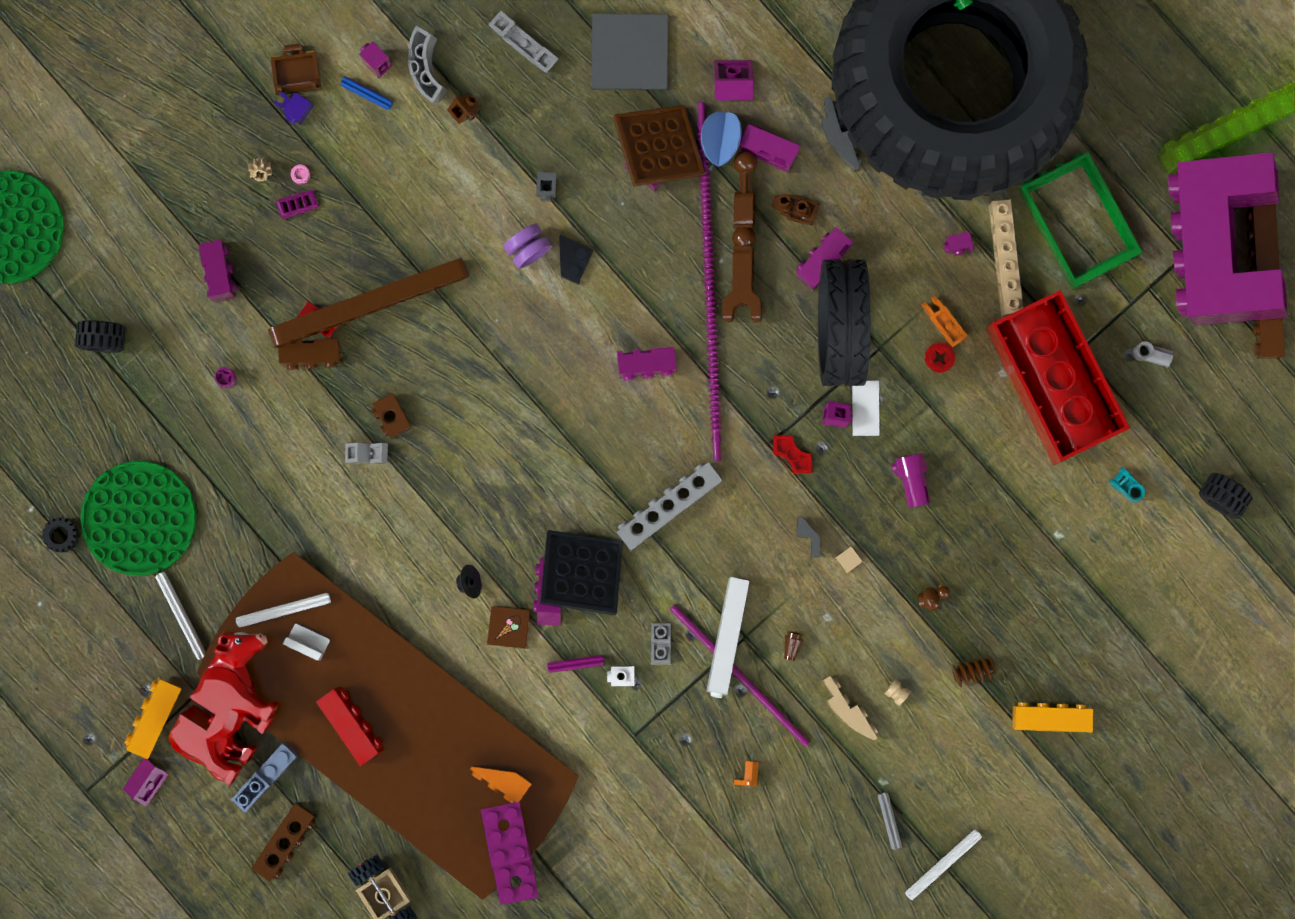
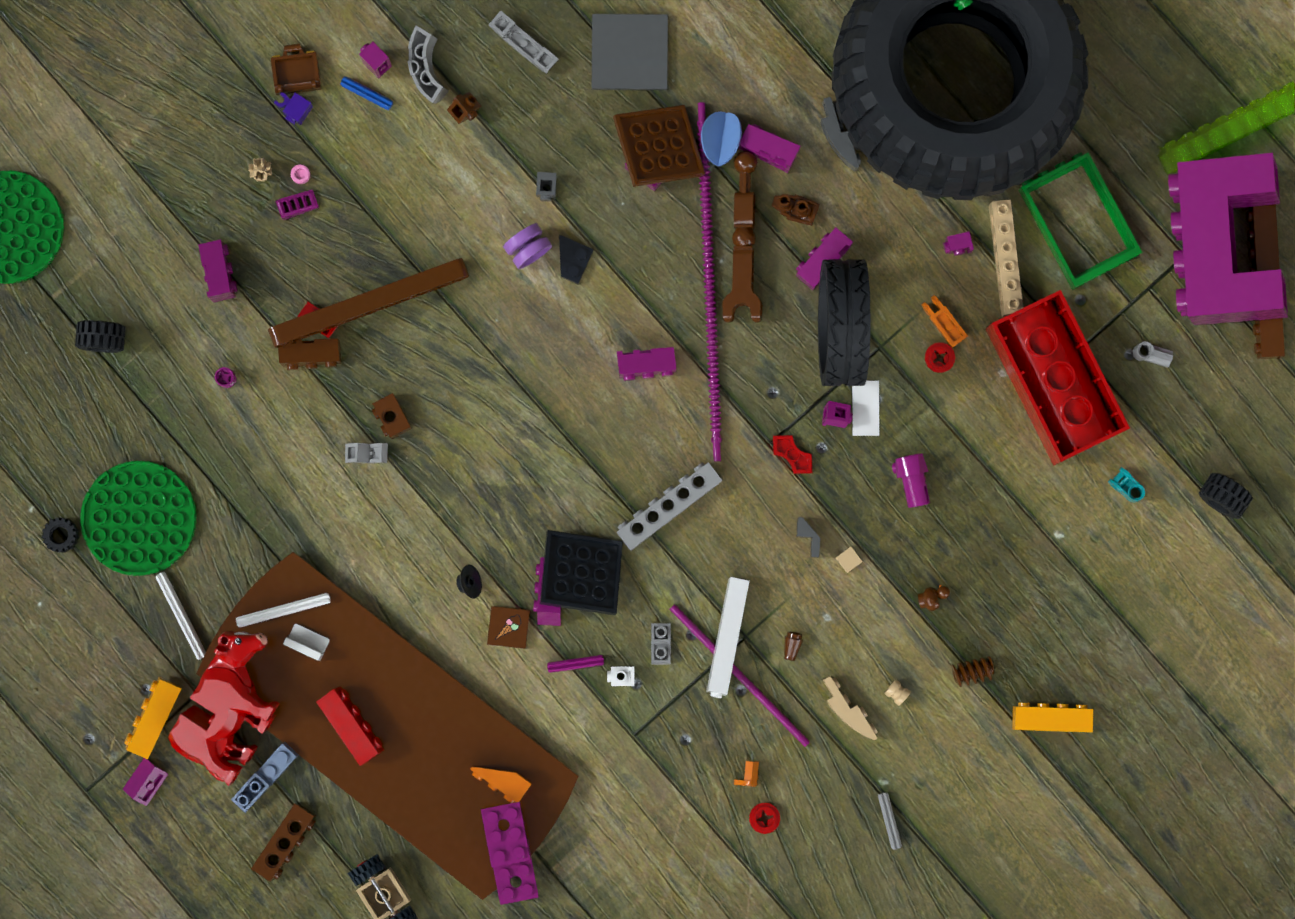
magenta slope [714,60,753,101] -> none
white axle [905,830,982,900] -> none
none -> red gear [749,803,780,834]

